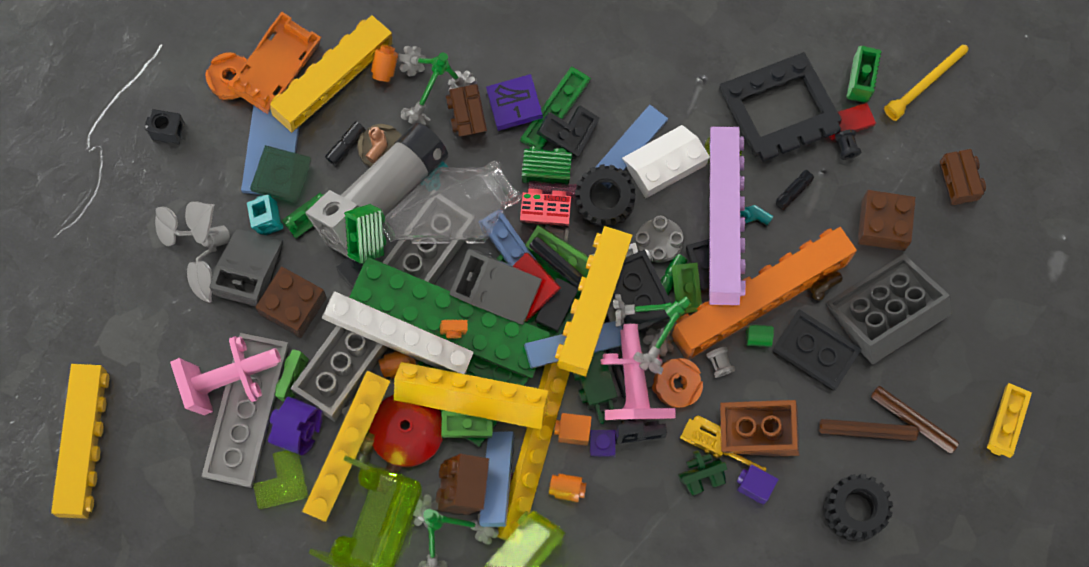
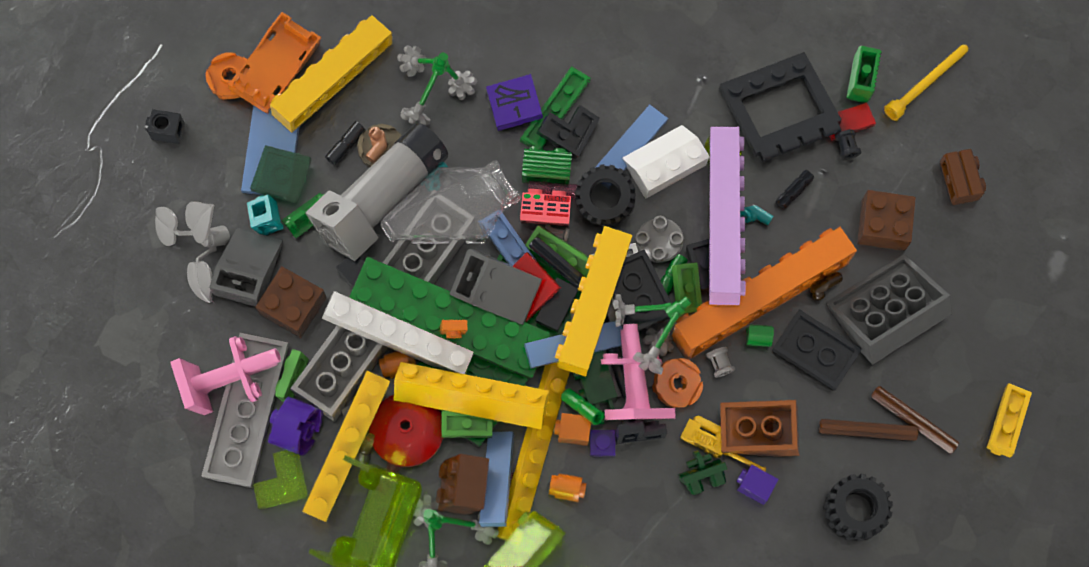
yellow brick [51,364,109,519] -> none
green brick [344,204,386,263] -> none
orange brick [371,45,399,82] -> none
reddish brown brick [446,84,487,137] -> none
none -> green piece [561,388,604,425]

